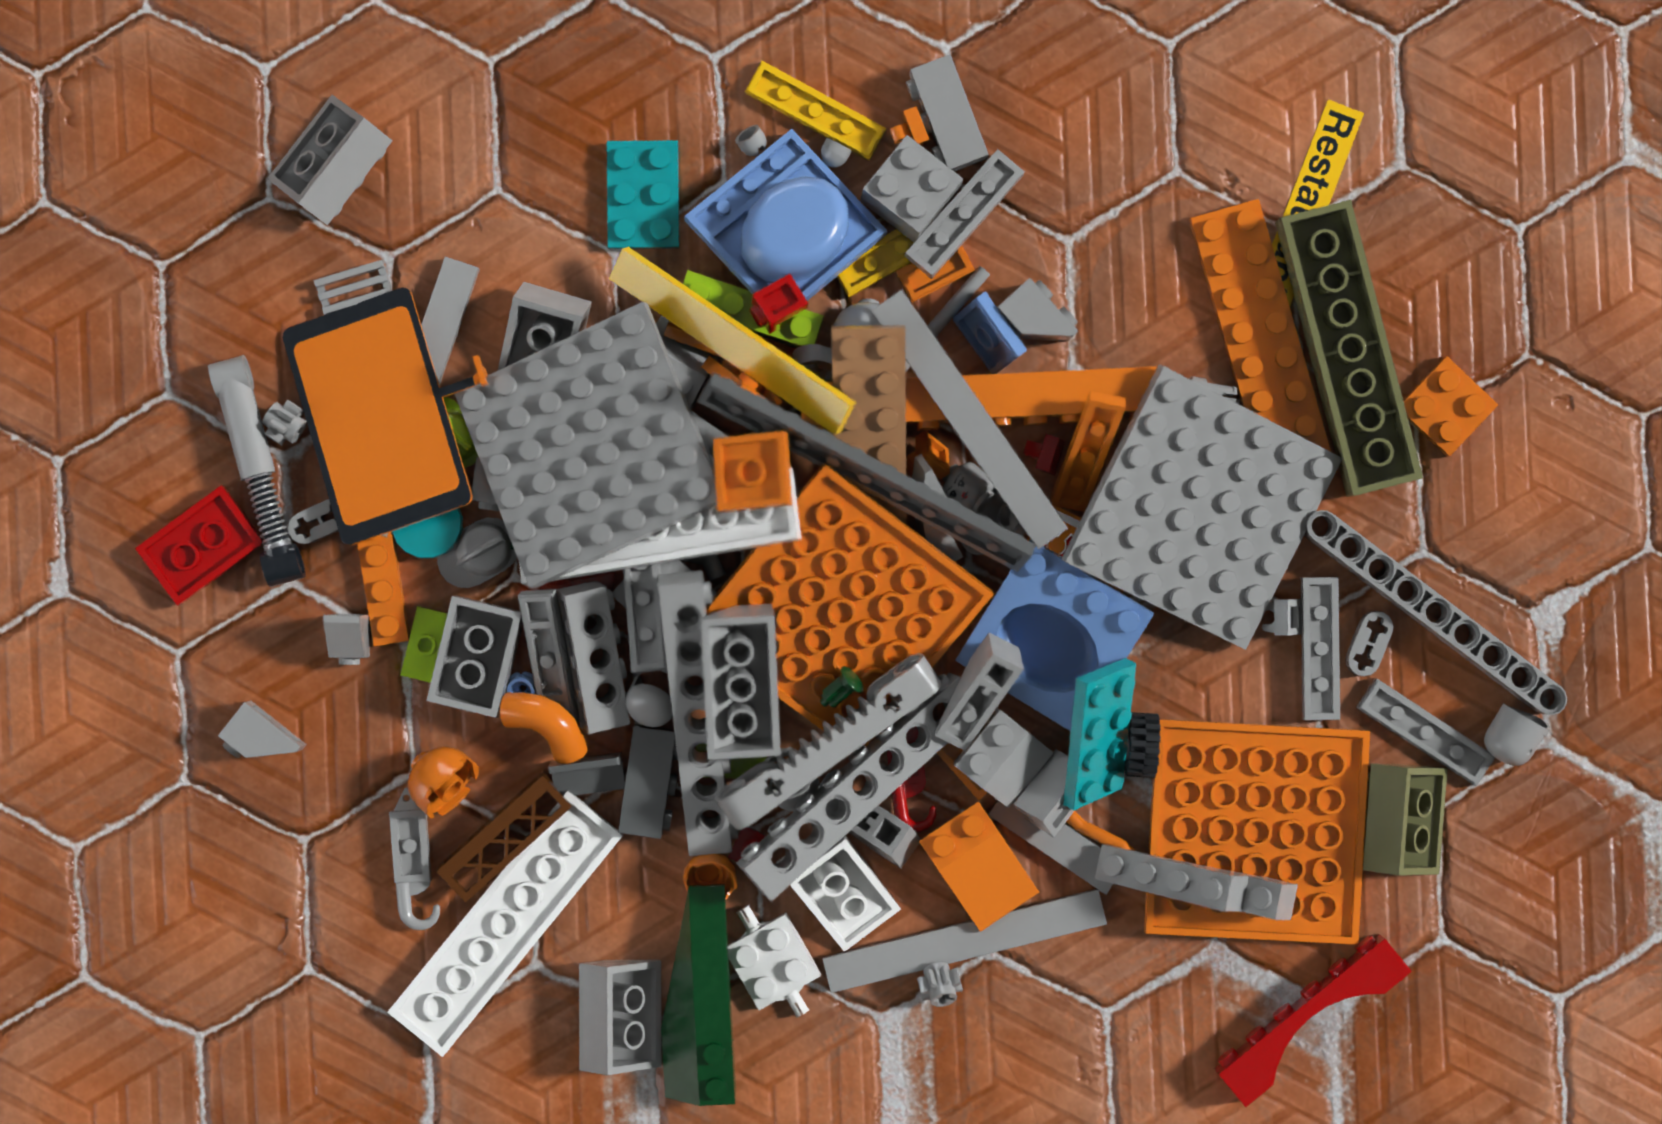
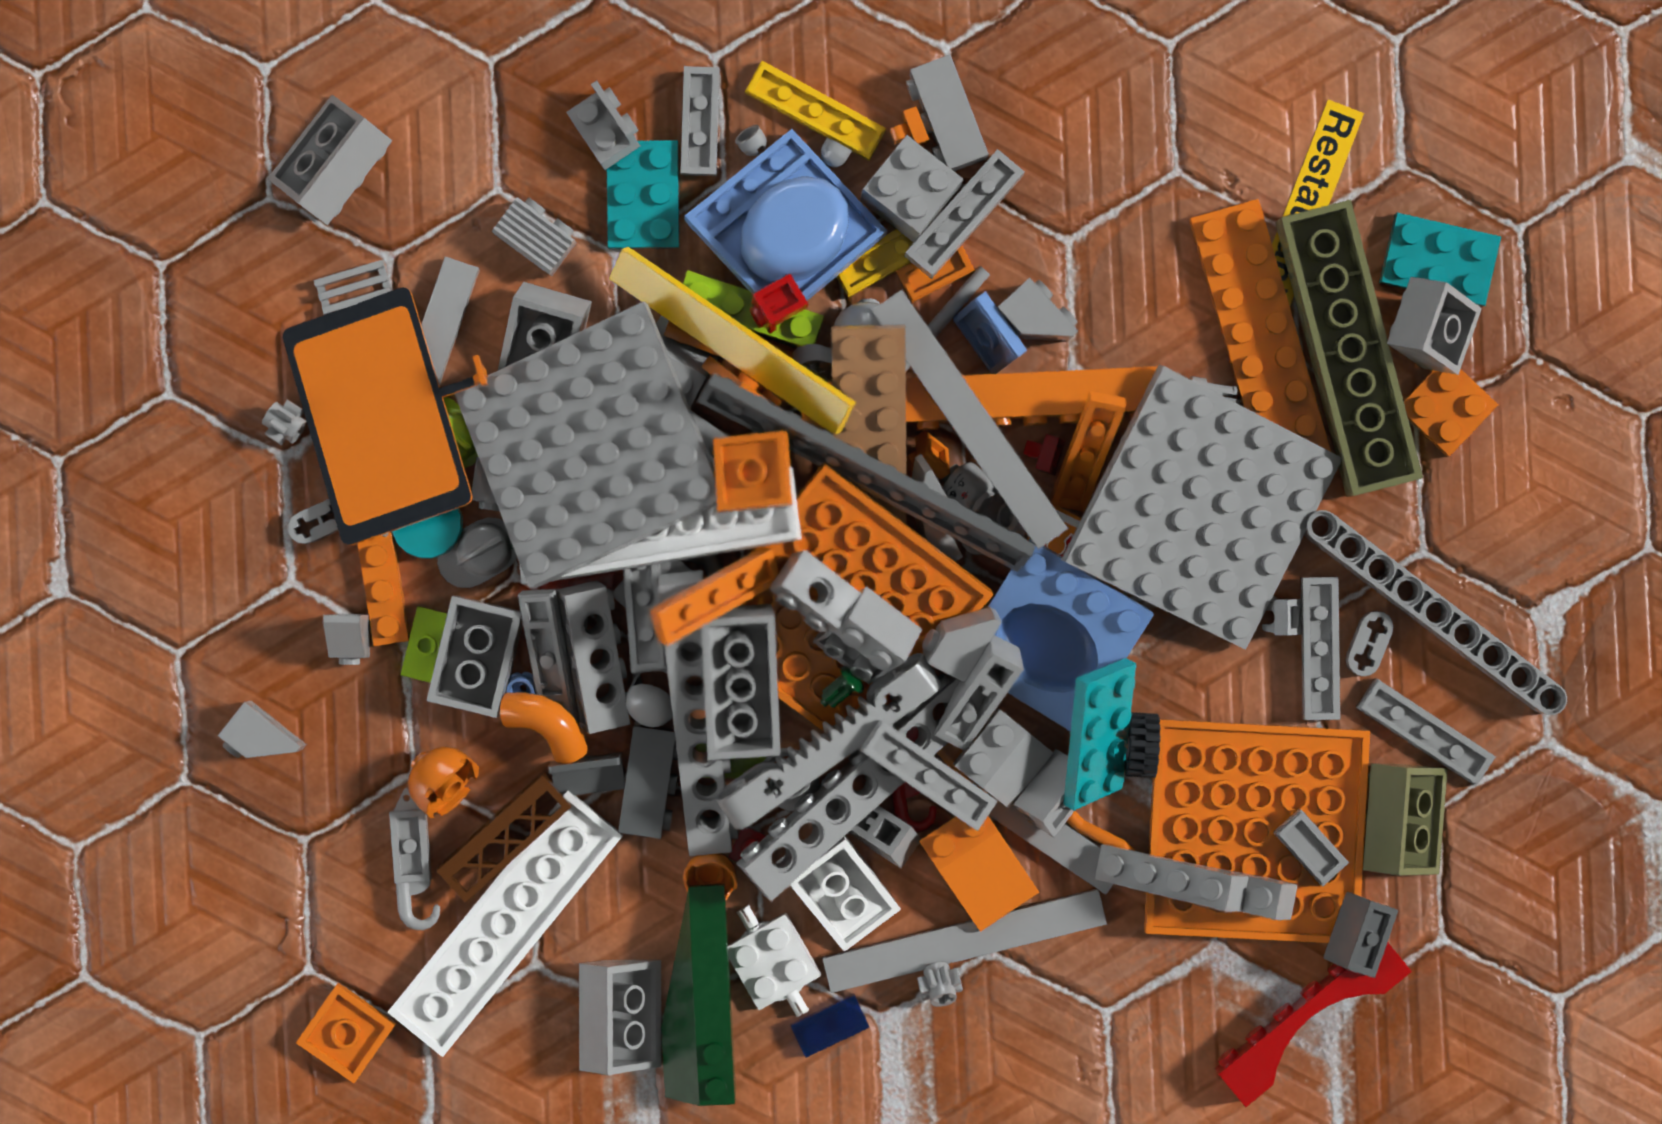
red plate [135,485,263,606] -> none
piece [208,355,306,587] -> none
light grey helmet [1484,703,1551,766] -> none
none -> orange plate [296,983,397,1083]
none -> light grey brick [492,197,577,277]
none -> light grey bracket [566,80,640,170]
none -> orange plate [649,547,779,646]
none -> light grey plate [680,66,720,176]
none -> light grey brick [769,550,861,632]
none -> clear blue plate [790,993,870,1058]
none -> light grey slope [813,586,922,684]
none -> light grey plate [860,720,998,831]
none -> light grey slope [922,607,1002,682]
none -> light grey tile [1273,809,1349,887]
none -> dark grey panel [1324,892,1399,978]
none -> teal plate [1379,212,1501,307]
none -> light grey brick [1387,277,1482,375]

